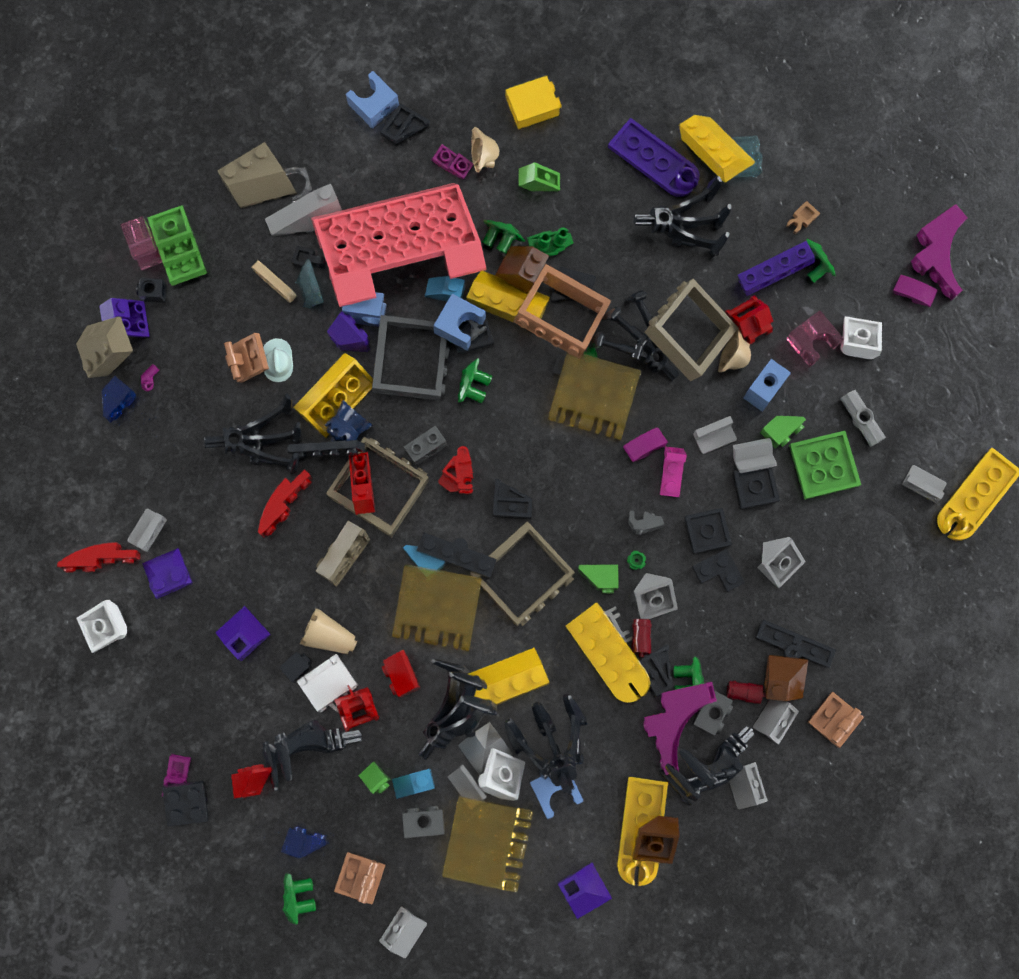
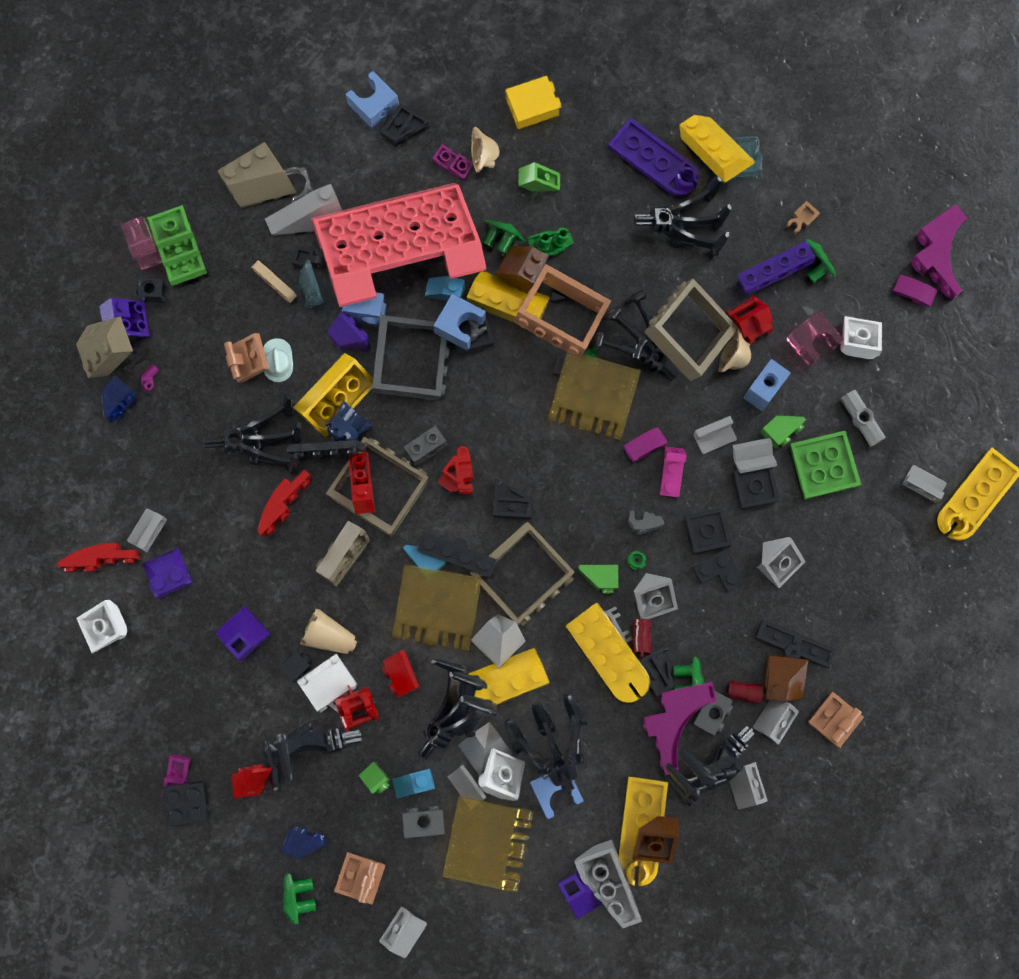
green connector [458,358,492,403] -> none
none -> light grey slope [471,614,525,668]
none -> light grey wedge [574,839,642,928]

